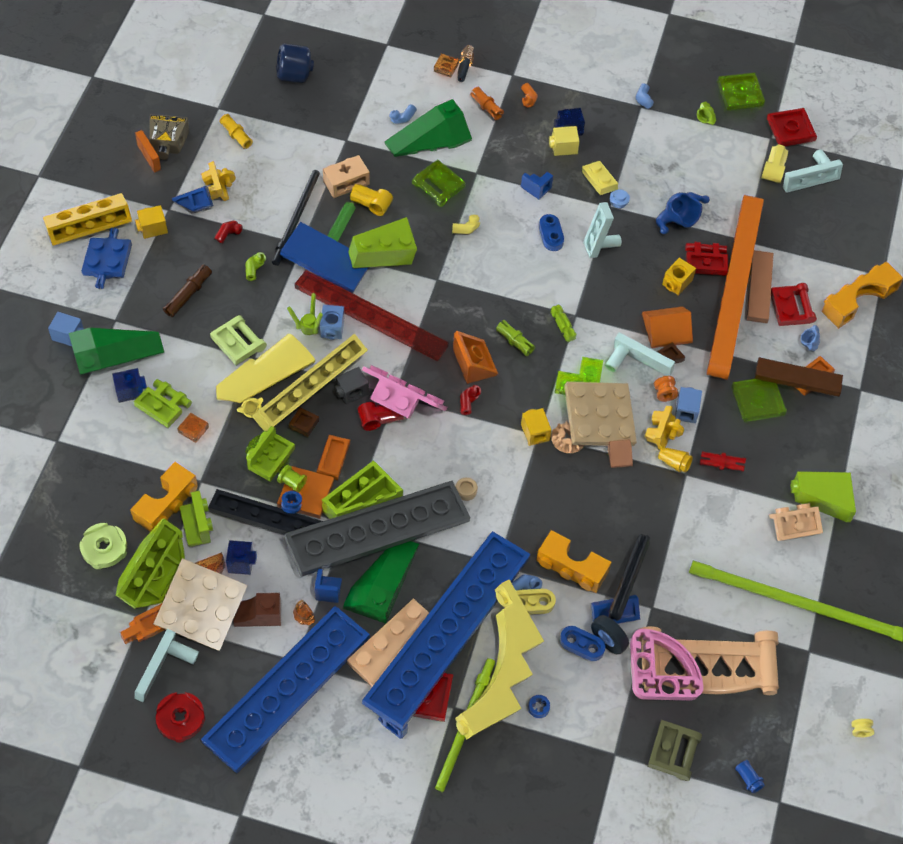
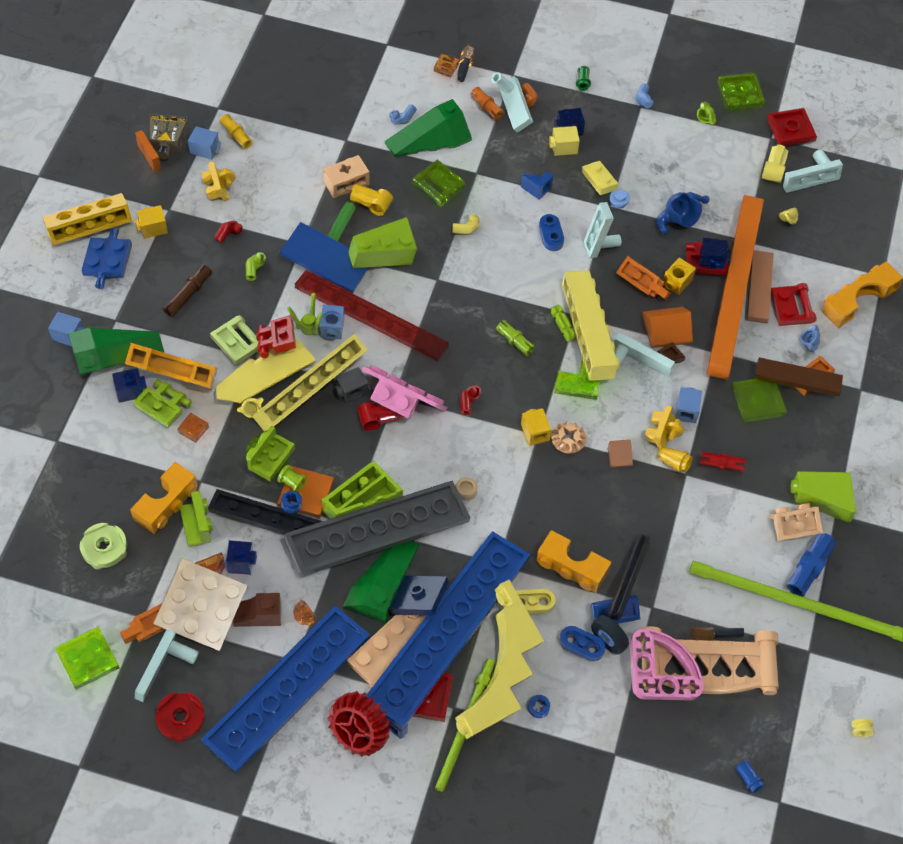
lime wedge [115,518,185,609] -> none
blue tile [172,186,213,213] -> none
black bar [272,170,320,266] -> none
dark blue head [276,43,314,83] -> none
reddish brown plate [289,407,319,437] -> none
blue panel [315,569,342,603] -> none
orange tile [317,435,350,481] -> none
orange slope [453,331,498,384] -> none
medium blue arm [512,574,542,591] -> none
tan plate [564,382,637,446] -> none
olive plate [647,720,702,781] -> none
orange wheel [654,376,679,402] -> none
none -> clear neon green plate [55,626,120,690]
none -> light orange arch [125,343,218,389]
none -> medium blue brick [188,126,221,160]
none -> red plate [256,315,296,359]
none -> red gear [327,691,391,757]
none -> dark blue plate [389,576,449,616]
none -> light aqua piece [491,72,533,133]
none -> light yellow brick [562,270,620,381]
none -> green pin [576,66,591,91]
none -> orange hinge [616,256,671,300]
none -> piece [691,627,744,641]
none -> clear blue brick [699,238,731,269]
none -> light yellow piece [779,207,798,224]
none -> blue piece [787,533,837,597]

